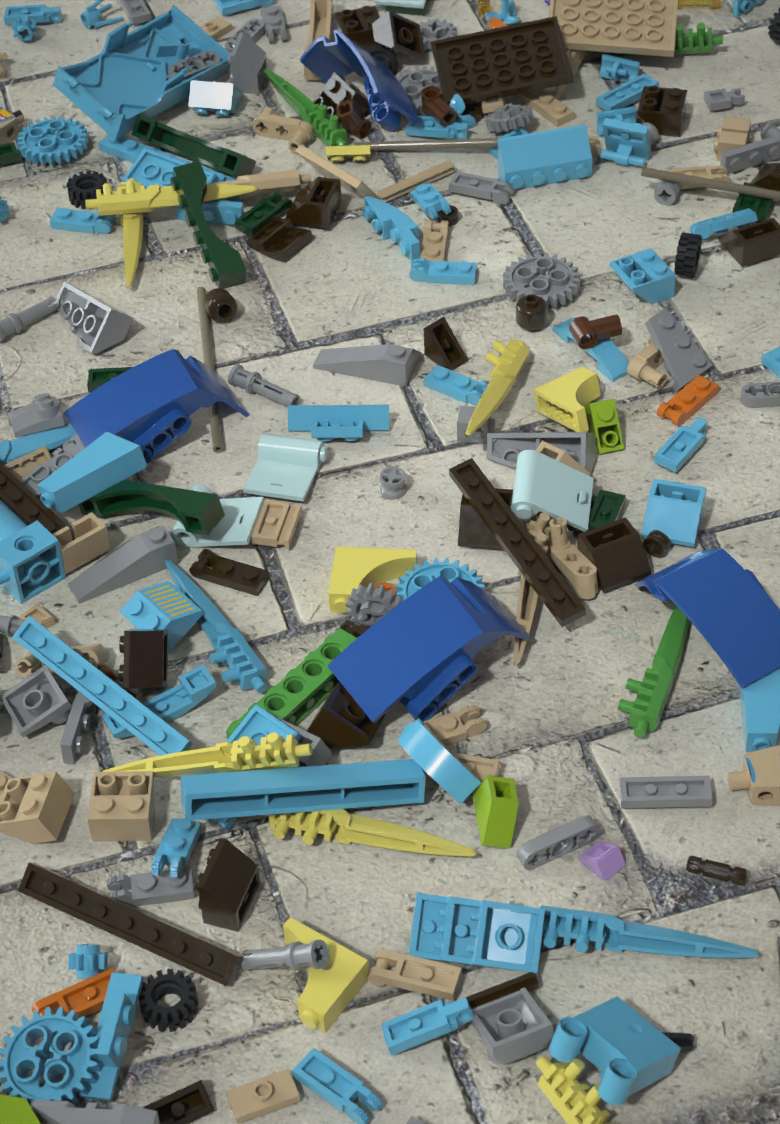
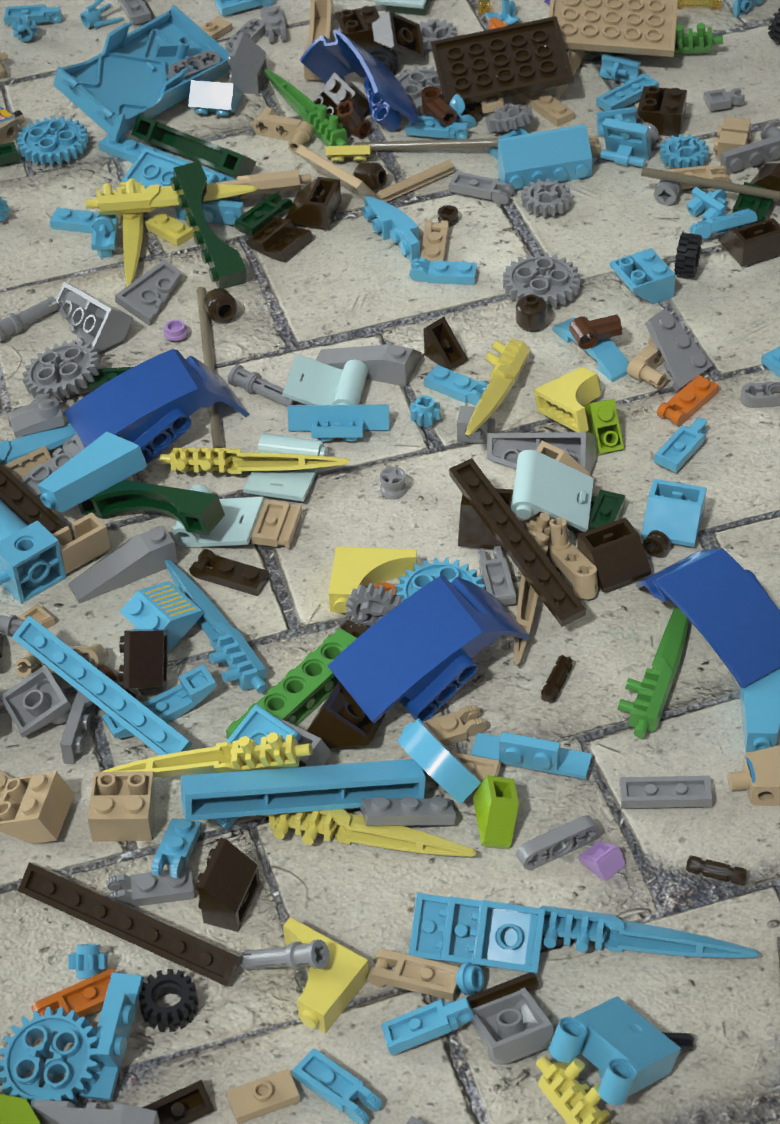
black tyre [66,171,107,209] -> none
medium azure hinge [410,183,451,220] -> none
none -> light grey gear [22,340,102,401]
none -> medium azure hips [91,216,118,258]
none -> light grey wing [115,260,182,326]
none -> light yellow plate [145,211,194,247]
none -> light yellow piece [160,448,351,474]
none -> lavender plate [163,320,188,342]
none -> light aqua door [282,354,368,405]
none -> dark brown head [353,162,387,192]
none -> light grey plate [360,797,456,826]
none -> medium azure gear [410,396,440,427]
none -> medium azure plate [456,962,484,995]
none -> medium azure bracket [471,732,592,780]
none -> light grey hinge [477,546,516,606]
none -> light grey gear [521,178,571,217]
none -> dark brown axle [541,655,573,703]
none -> medium azure gear [659,134,709,168]
none -> medium azure hips [686,187,728,220]

